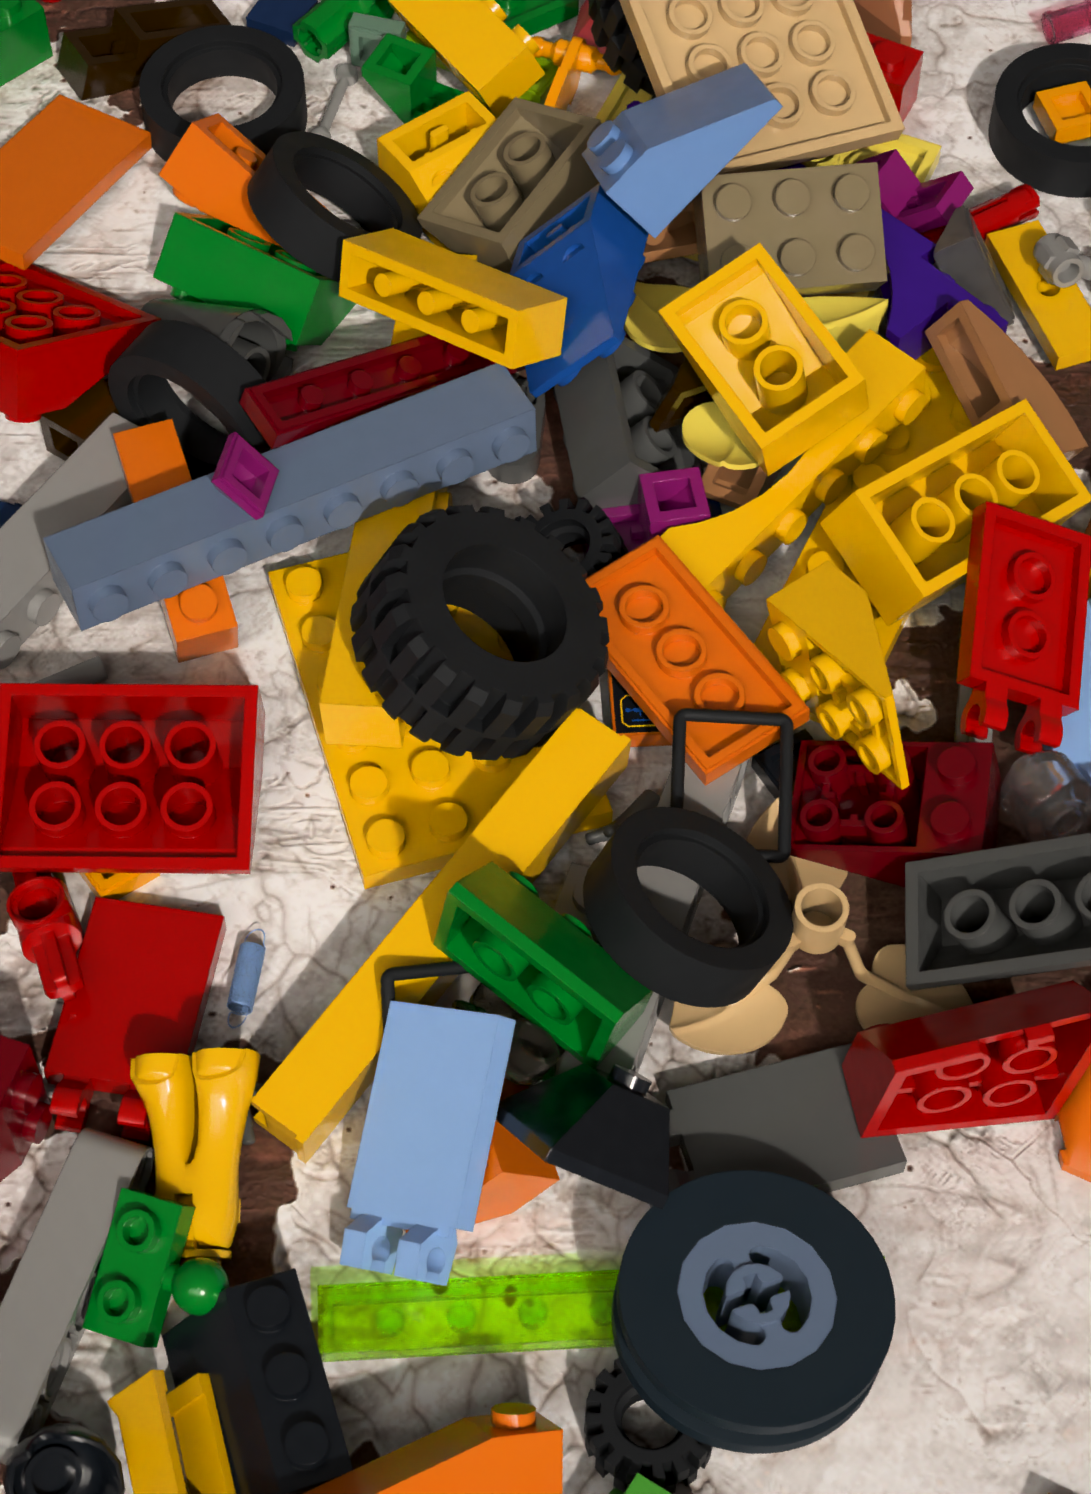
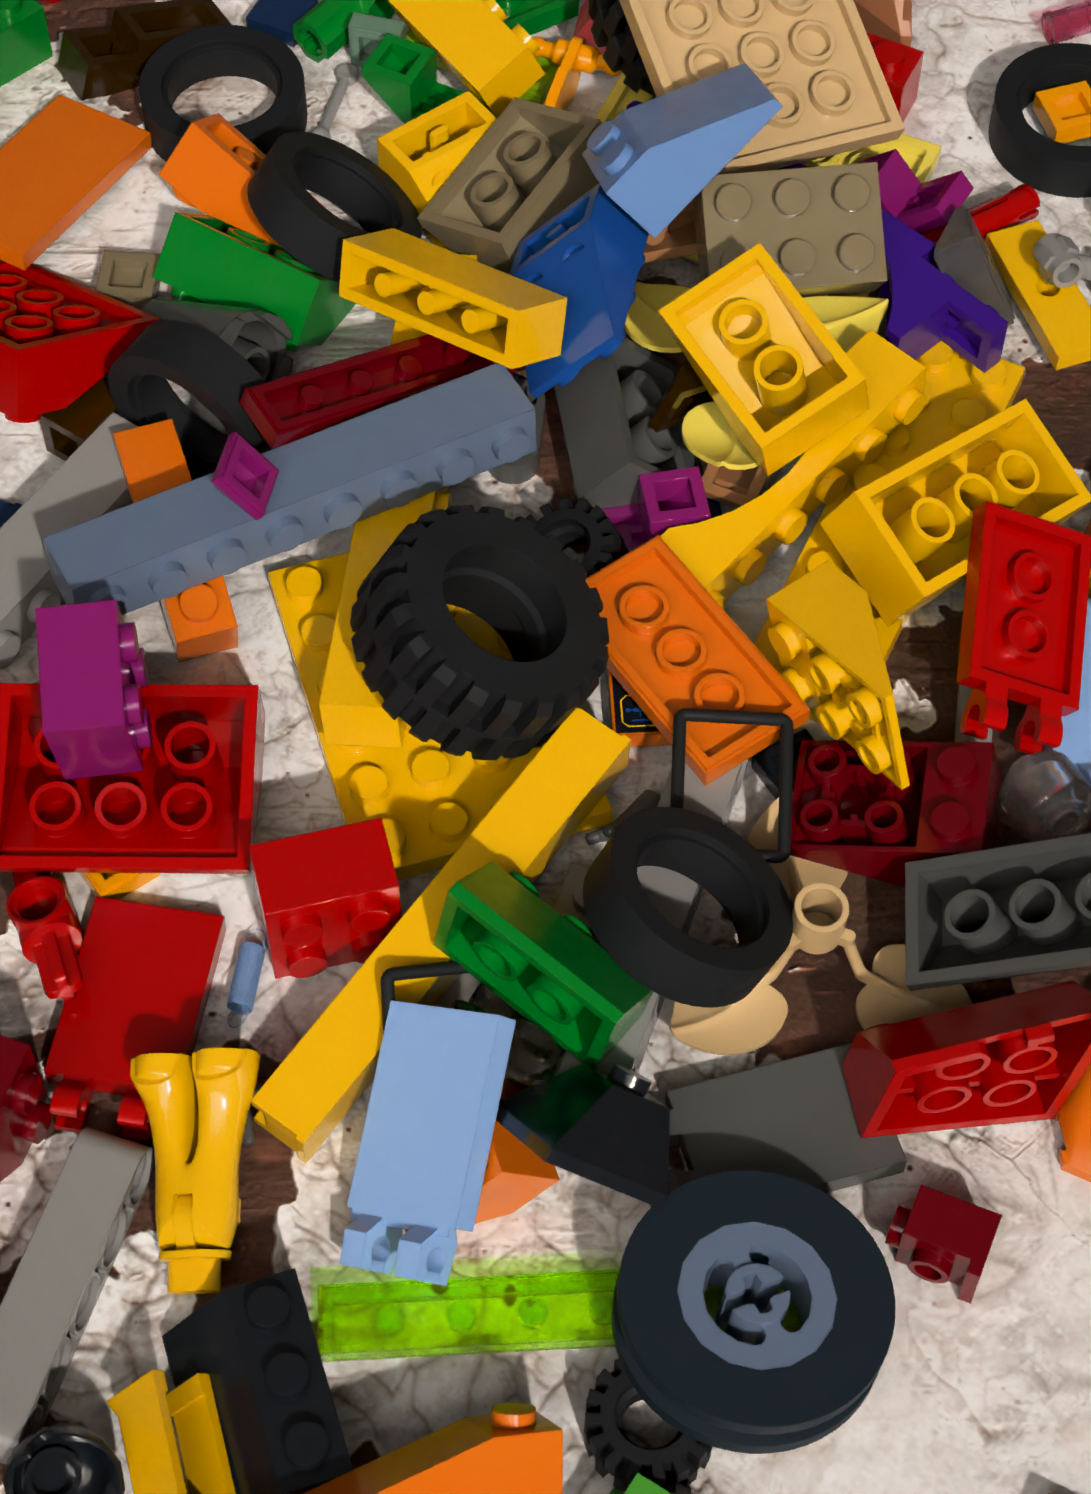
green plate [82,1187,230,1348] -> none
medium nougat slope [924,300,1088,461] -> none
none -> magenta brick [35,599,153,780]
none -> dark tan plate [95,250,161,309]
none -> red brick [249,818,402,979]
none -> dark red brick [885,1184,1002,1304]

